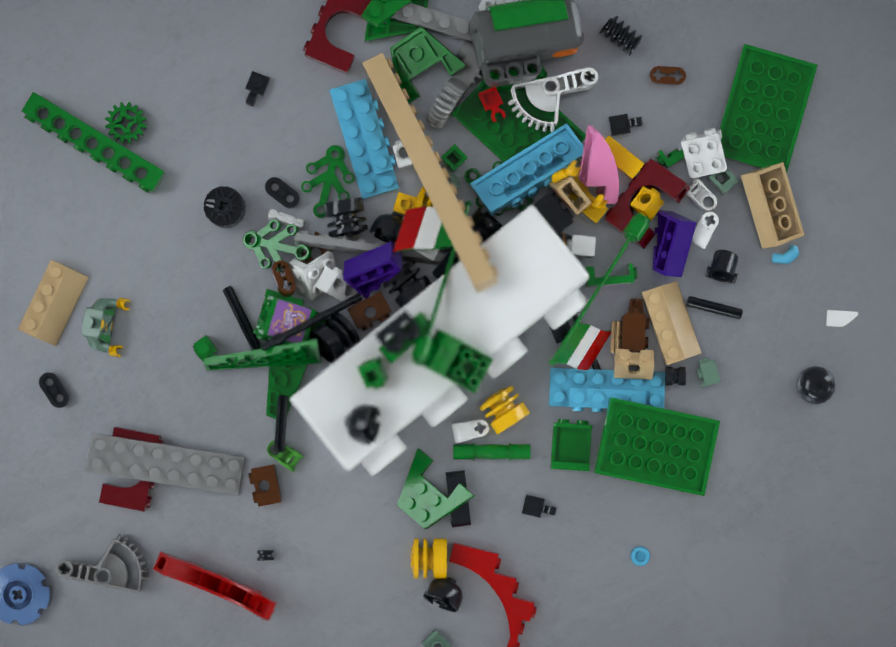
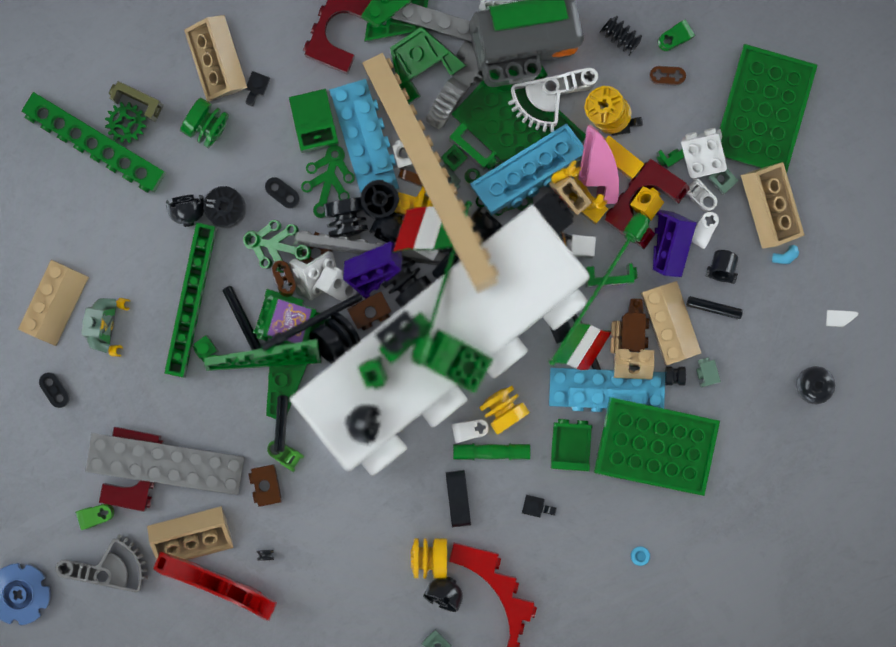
white axle [268,209,305,230] -> none
wing [397,448,475,529] -> none
red plate [478,87,506,123] -> none
none -> bright green piece [75,504,115,530]
none -> olive panel [109,81,164,122]
none -> tan slope [147,506,234,561]
none -> green brick [164,222,217,378]
none -> black cylinder [166,194,204,227]
none -> green wheel [180,97,229,149]
none -> tan slope [184,15,247,102]
none -> green slope [289,88,339,153]
none -> black cylinder [360,180,399,219]
none -> reddish brown beam [398,168,424,187]
none -> green panel [449,123,497,171]
none -> yellow wheel [584,86,632,134]
none -> green piece [657,19,696,51]

